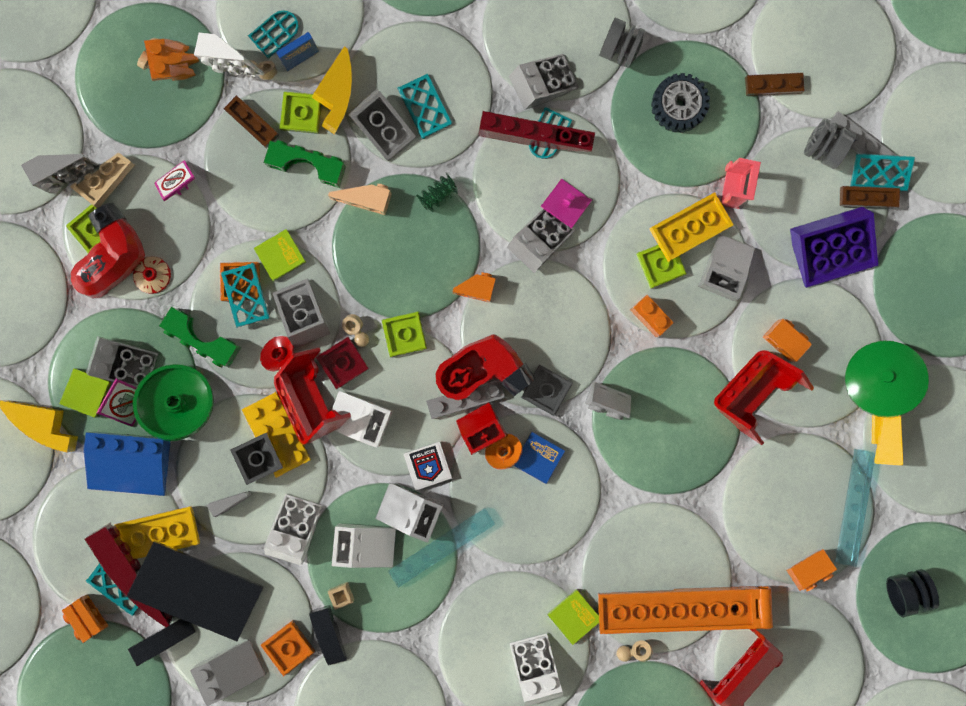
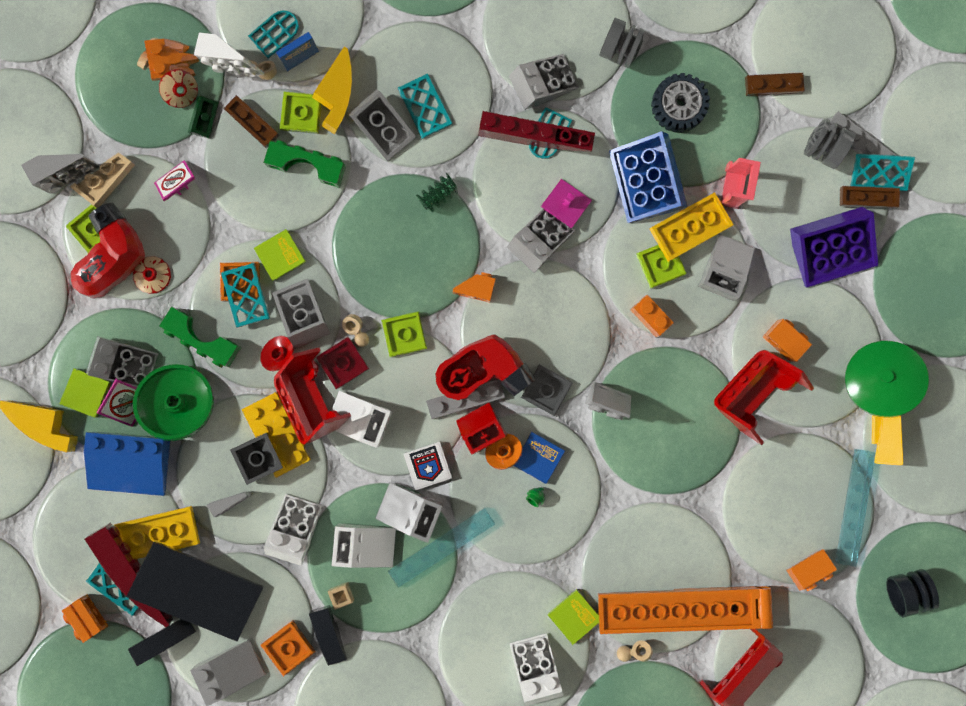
light nougat slope [328,184,392,215] -> none
none -> tan dish [159,69,198,108]
none -> dark green slope [188,95,219,139]
none -> green plate [526,487,545,507]
none -> blue slope [609,131,688,223]

